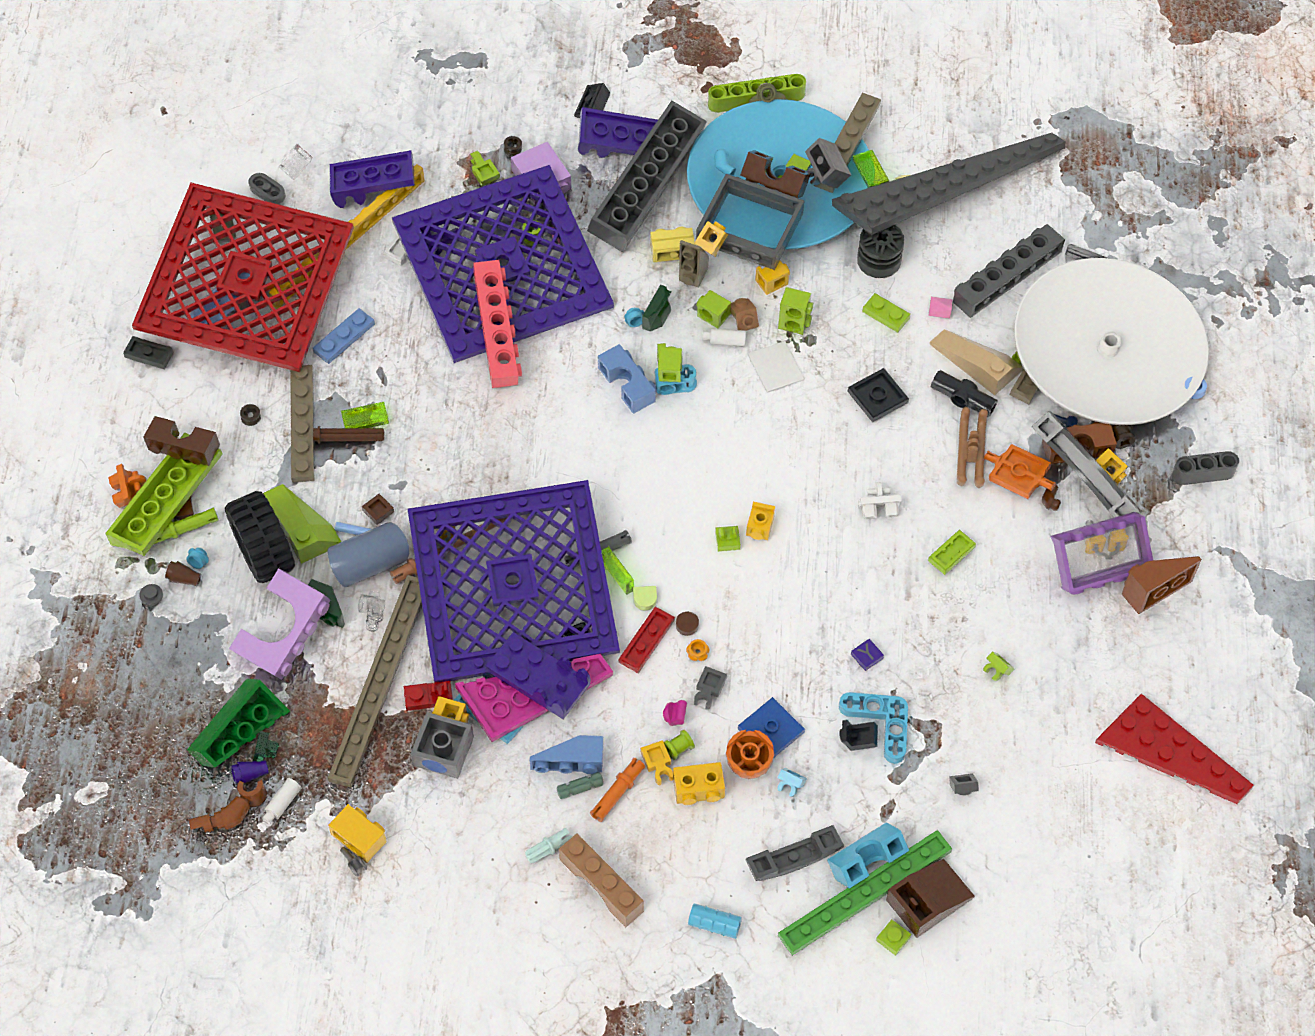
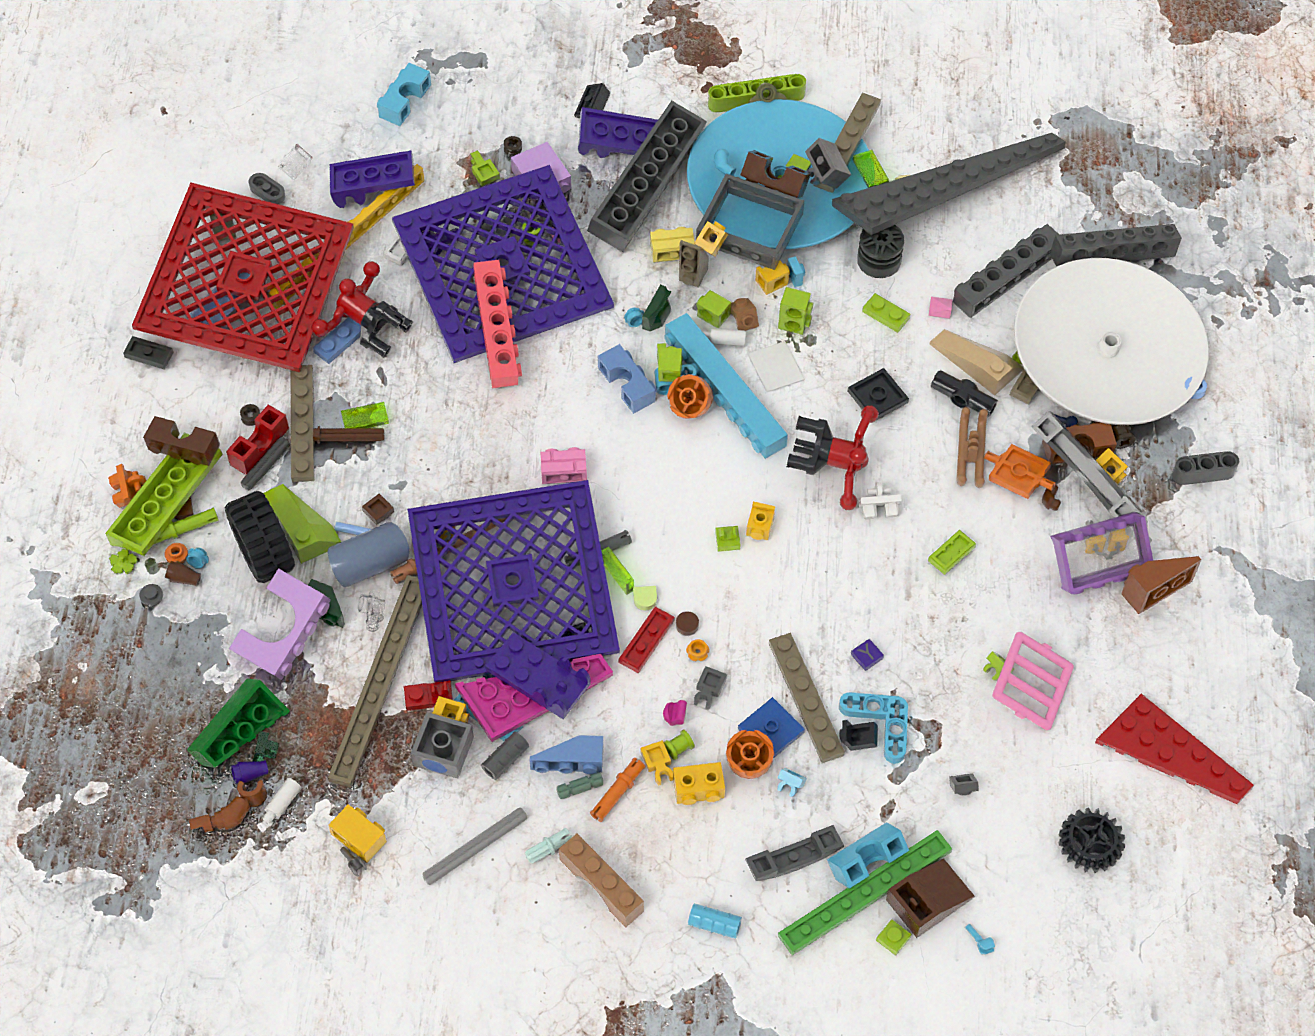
none -> lime plant [109,548,138,574]
none -> orange plate [165,543,188,563]
none -> red arch [226,404,289,475]
none -> dark grey axle [241,437,290,491]
none -> wheel [311,261,413,358]
none -> medium azure arch [377,63,431,126]
none -> light grey axle [422,807,527,885]
none -> dark grey axle [481,731,529,780]
none -> bright pink brick [540,447,587,484]
none -> medium azure brick [664,313,788,459]
none -> orange cylinder [667,374,713,419]
none -> dark tan plate [769,632,844,763]
none -> wheel [786,405,879,510]
none -> medium azure plate [787,256,805,287]
none -> medium azure hand [965,924,995,954]
none -> bright pink bar [992,632,1074,730]
none -> dark grey brick [1050,224,1182,267]
none -> black gear [1058,807,1125,873]

